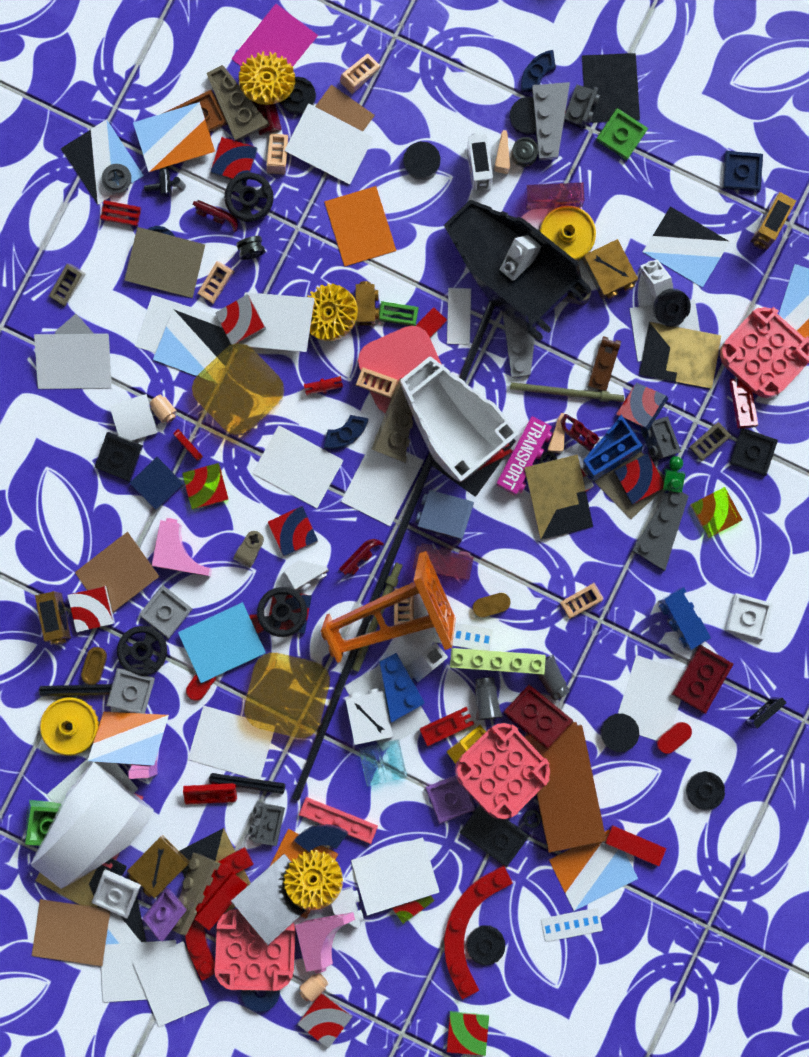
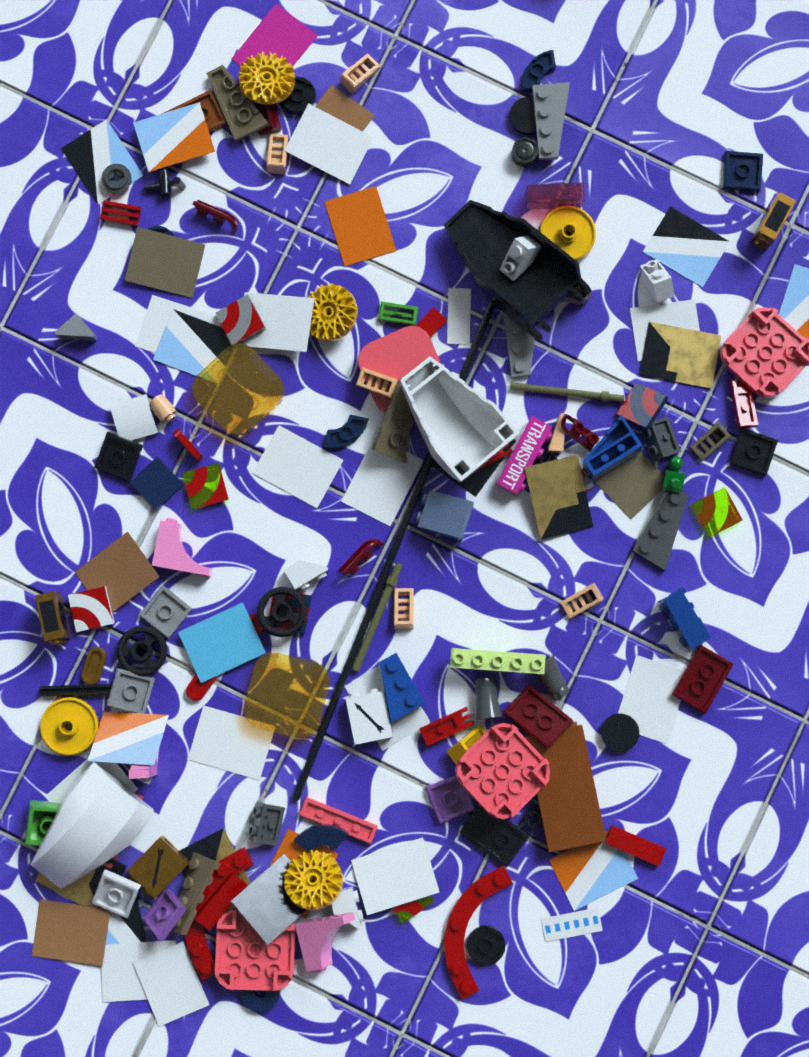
white sticker [34,334,112,389] -> none
dark tan slope [49,264,86,306] -> none
red hinge [183,783,238,805] -> none
light nougat slope [197,261,235,304] -> none
black axle [209,773,286,794] -> none
tile [210,137,258,184] -> none
black wheel [224,172,274,222] -> none
dark tan piece [233,531,264,568] -> none
pearl dark grey wheel [236,236,266,260] -> none
tile [268,506,318,557] -> none
tile [297,993,353,1049] -> none
light nougat brick [299,973,329,1002] -> none
red pin [304,376,343,396] -> none
orange piece [321,551,456,663] -> none
pearl gold brick [355,281,379,326] -> none
clear light blue slope [359,739,408,787] -> none
black tile [403,141,441,180] -> none
white slope [406,642,448,682] -> none
clear pink brick [412,543,474,581] -> none
white sticker [433,623,493,651] -> none
tile [446,1011,489,1056] -> none
white brick [466,132,493,191] -> none
pearl gold tile [473,593,511,617] -> none
light nougat slope [494,130,510,174] -> none
dark grey bracket [564,84,600,128] -> none
black sticker [582,53,640,122] -> none
pearl gold brick [582,239,638,299] -> none
reddish brown plate [588,336,621,391] -> none
bright green tile [596,108,648,161] -> none
tile [614,453,664,505] -> none
black tile [653,288,691,326] -> none
red tile [656,722,692,754] -> none
black tile [686,771,725,810] -> none
white tile [726,593,773,641] -> none
black tile [745,697,787,729] -> none

